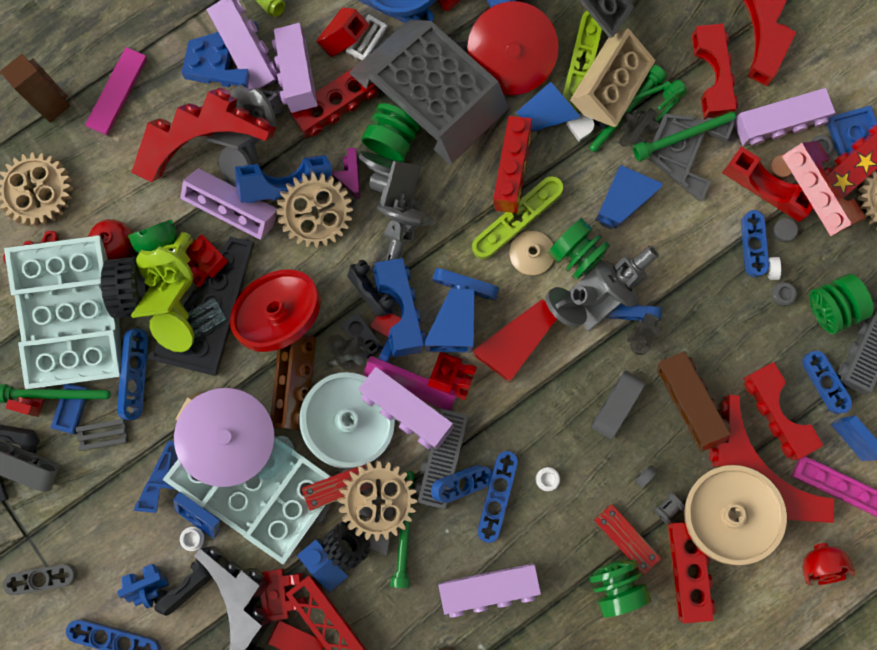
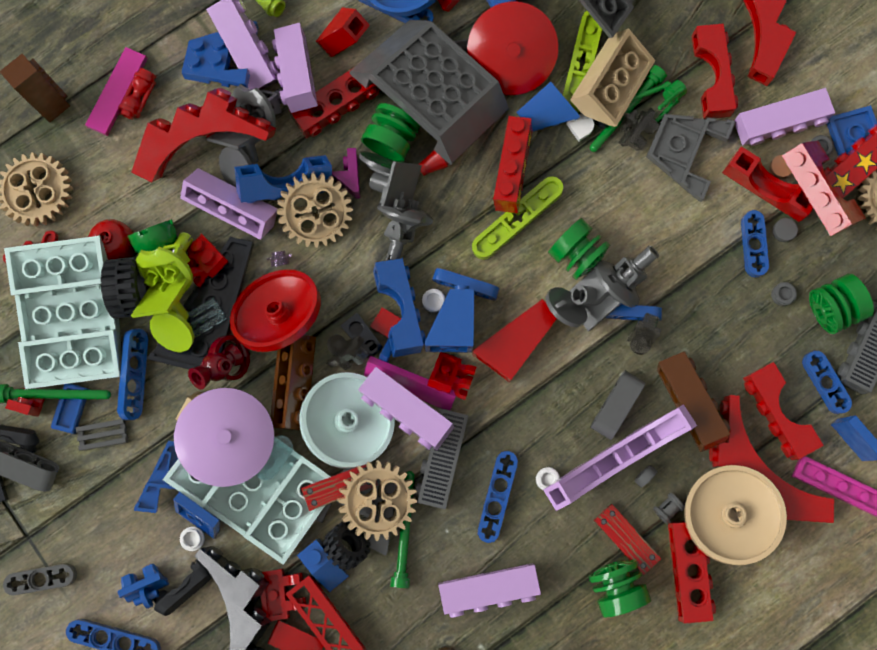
white tile [346,14,388,61] -> none
black piece [347,260,396,317] -> none
blue beam [431,465,492,503] -> none
tan dish [509,231,554,276] -> none
blue slope [595,165,663,229] -> none
green piece [632,112,736,162] -> none
white tile [767,257,781,280] -> none
red cylinder [802,543,856,586] -> none
none -> red piece [118,68,156,120]
none -> dark red piece [188,335,250,390]
none -> clear purple plate [267,250,291,267]
none -> red cone [419,150,449,176]
none -> white tile [422,289,445,313]
none -> lavender arch [544,404,697,511]

